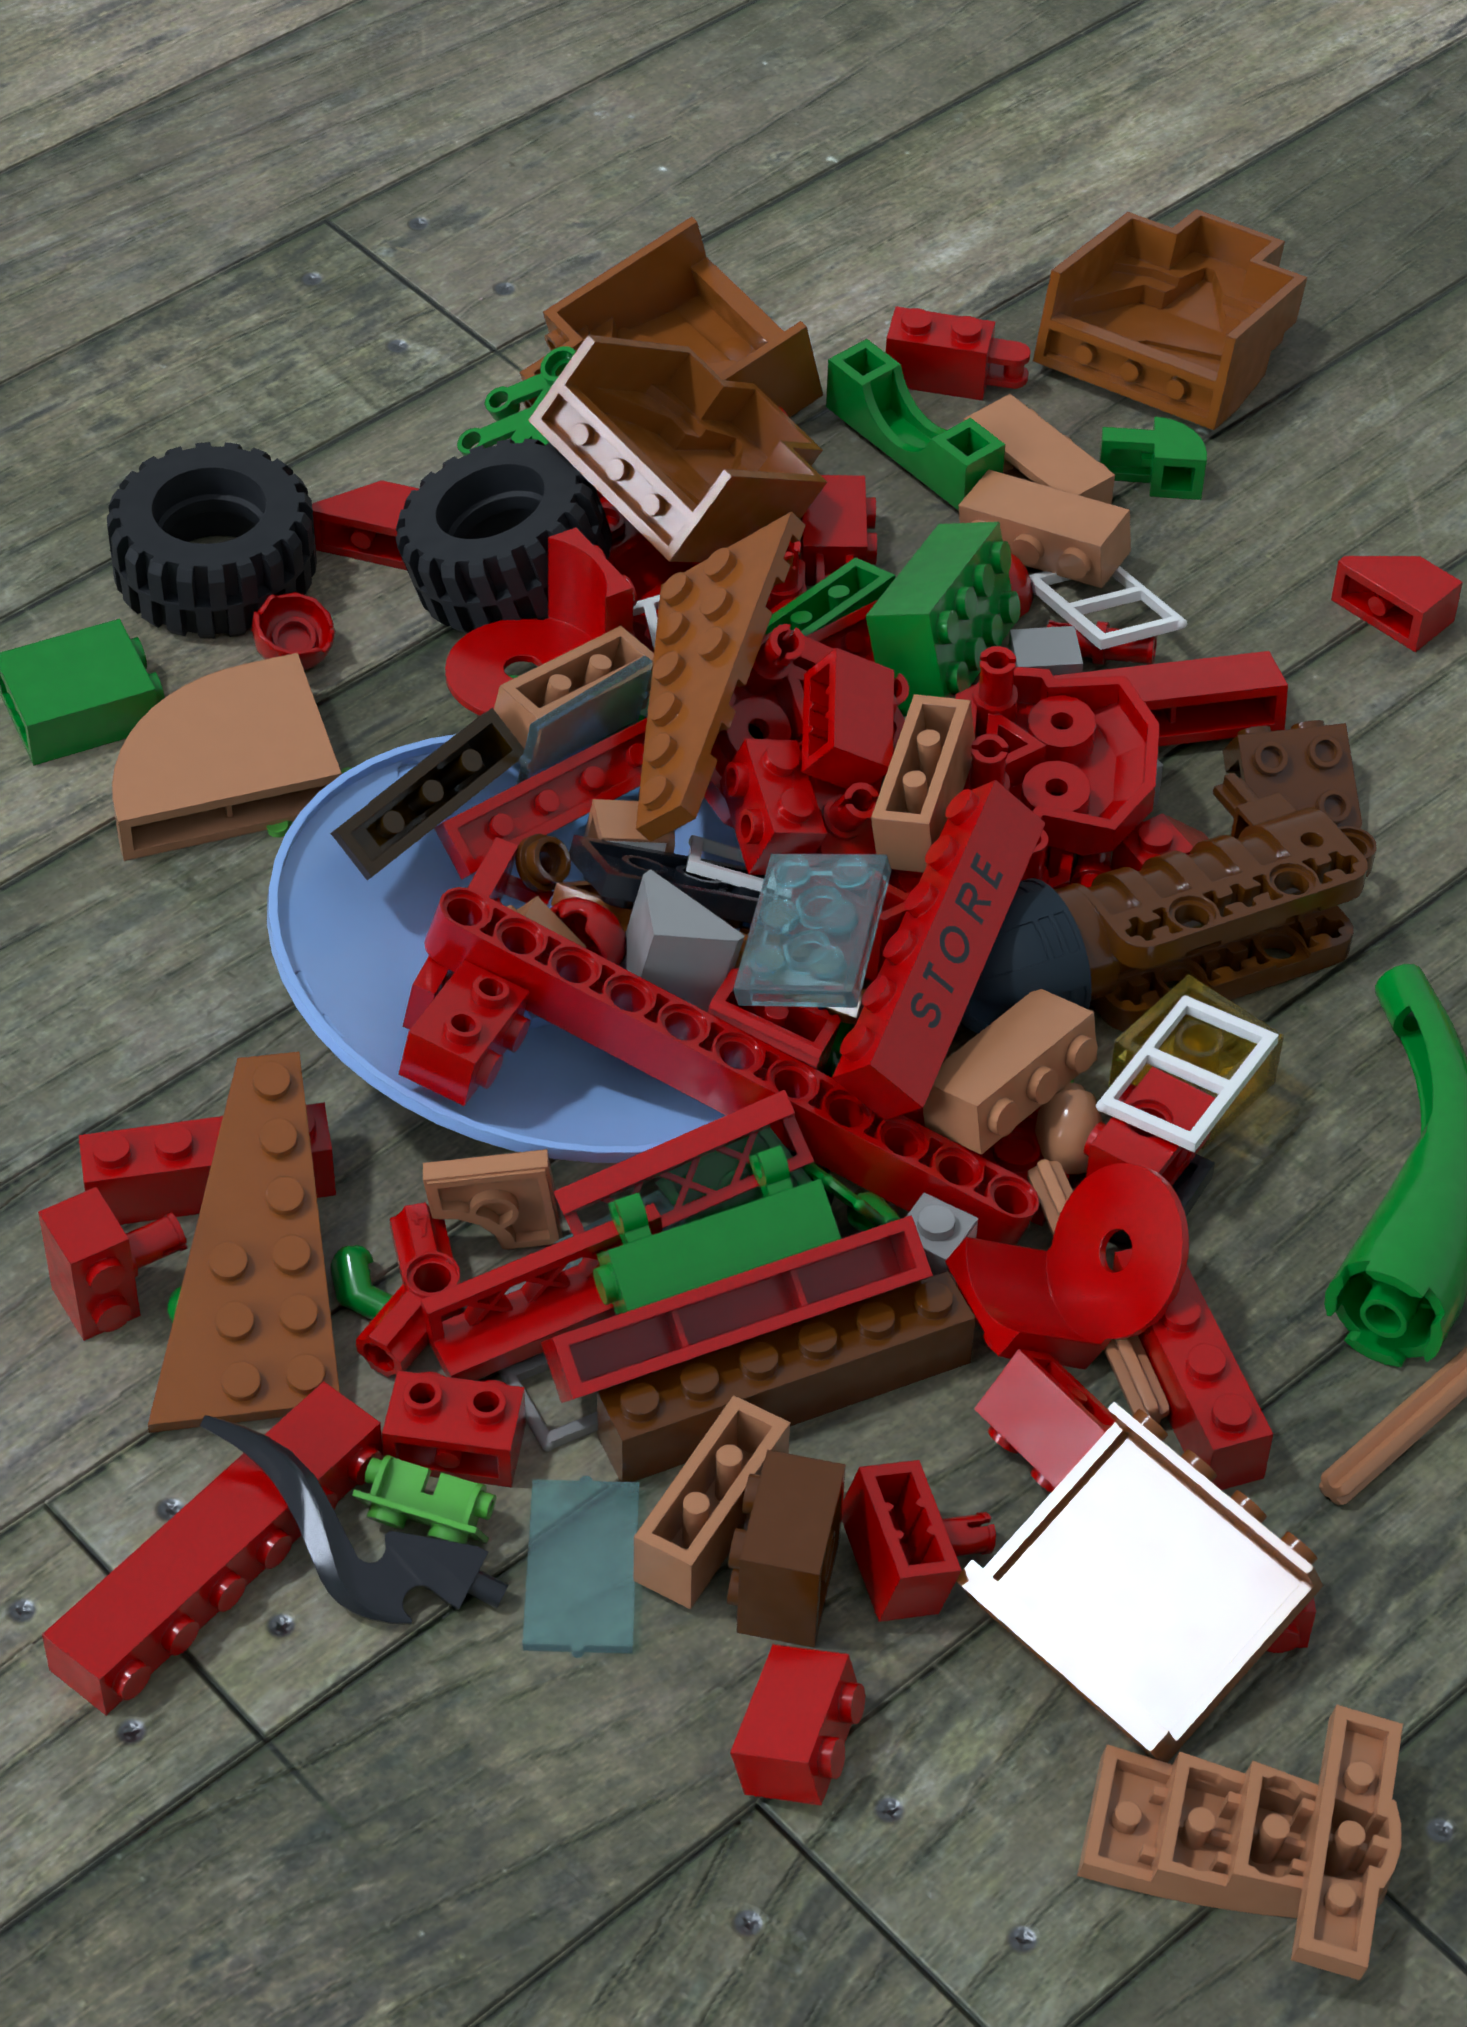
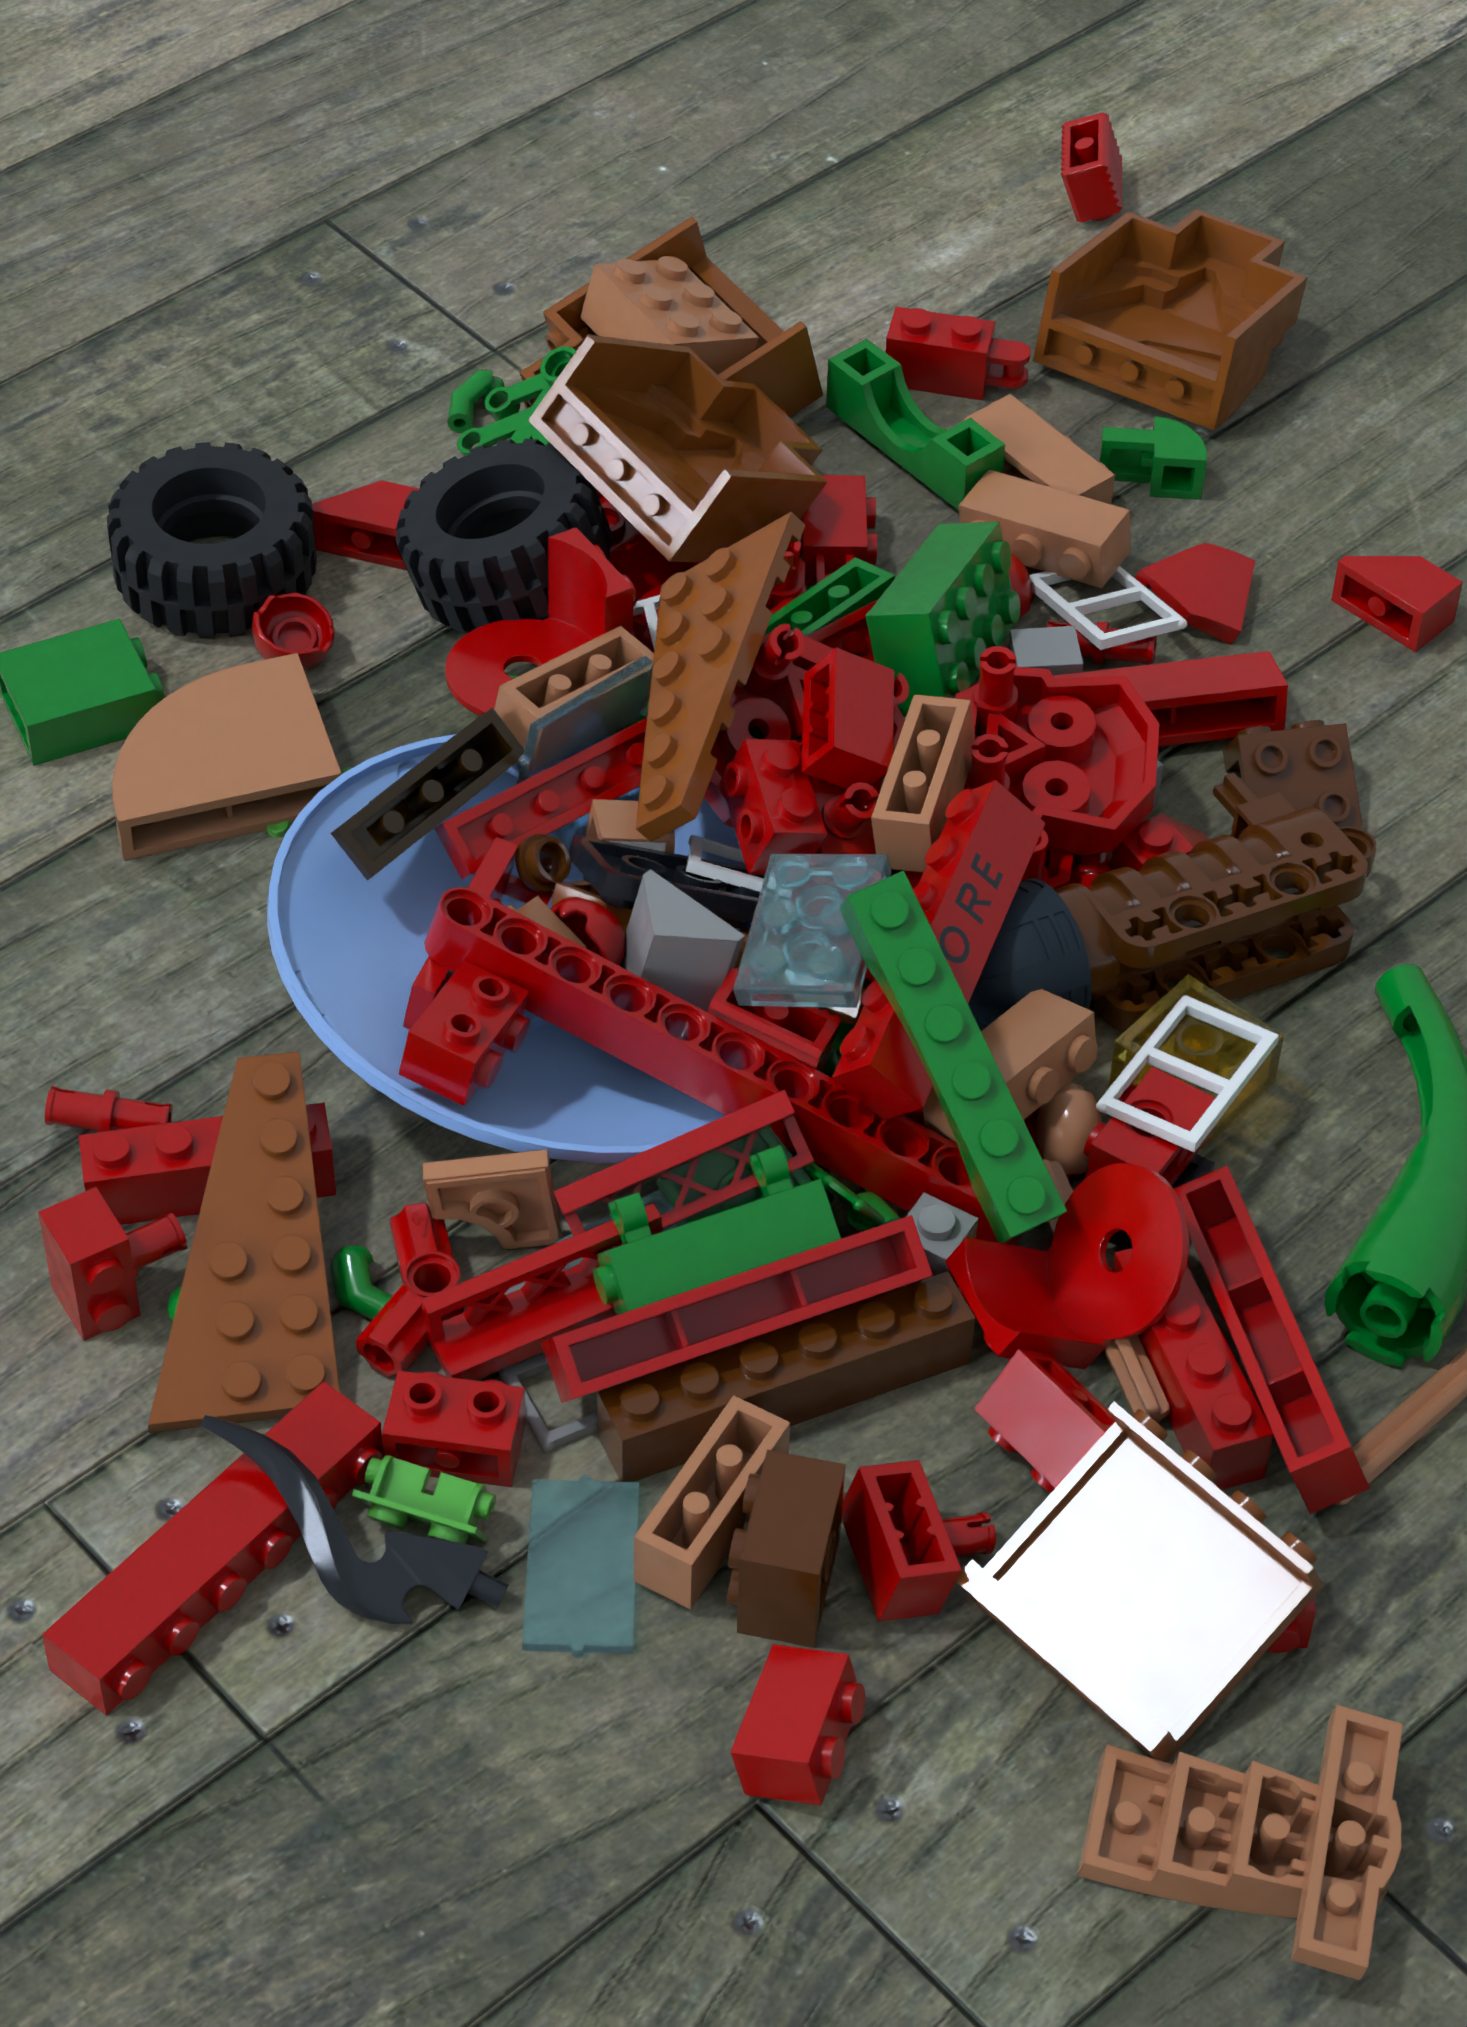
none -> red pin [45,1086,173,1132]
none -> green arm [447,369,505,433]
none -> nougat brick [580,256,759,375]
none -> green arch [839,870,1067,1243]
none -> red brick [1061,112,1122,223]
none -> red slope [1135,542,1255,645]
none -> red brick [1174,1165,1370,1514]

